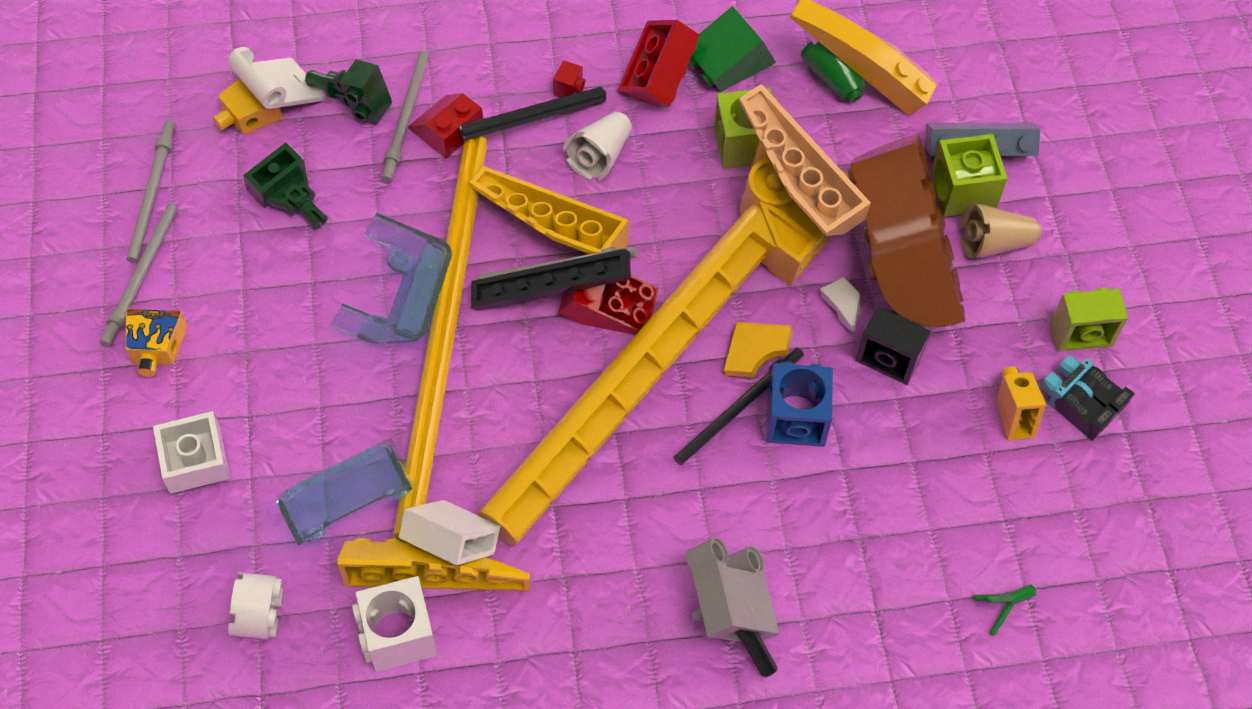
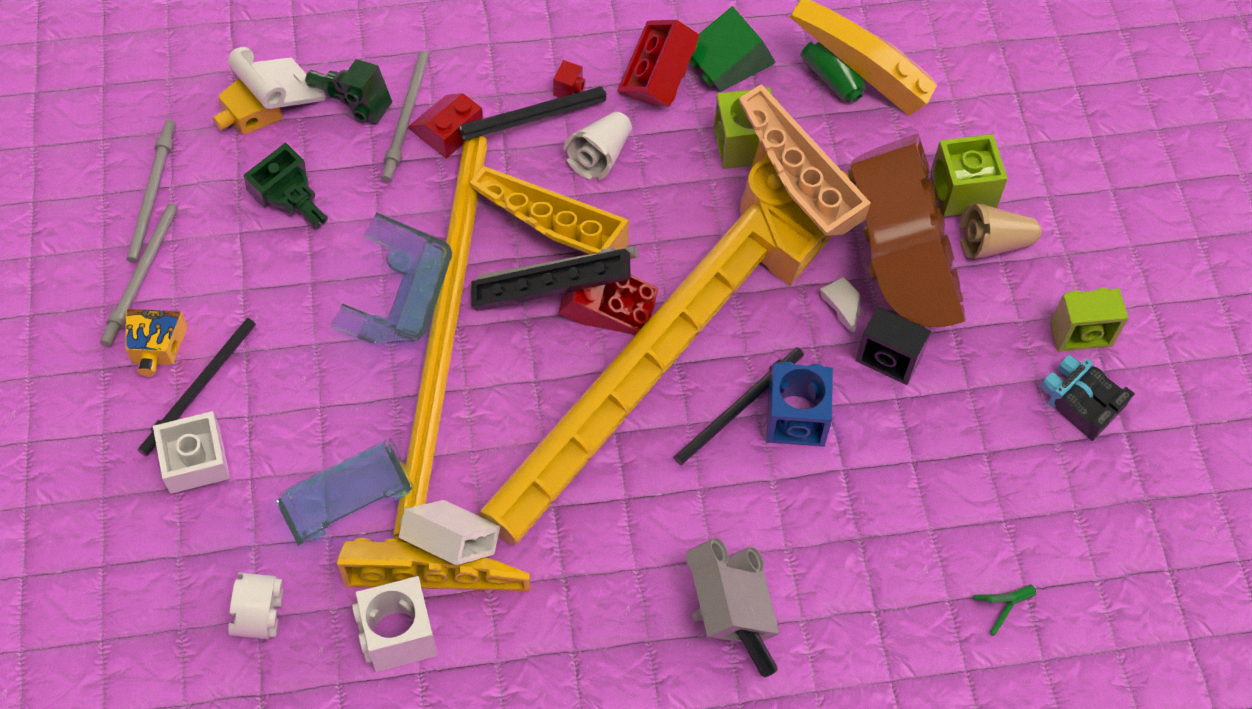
yellow tile [724,322,793,378] -> none
sand blue brick [925,123,1041,156] -> none
yellow torso [997,366,1046,441] -> none
none -> black bar [137,318,256,456]

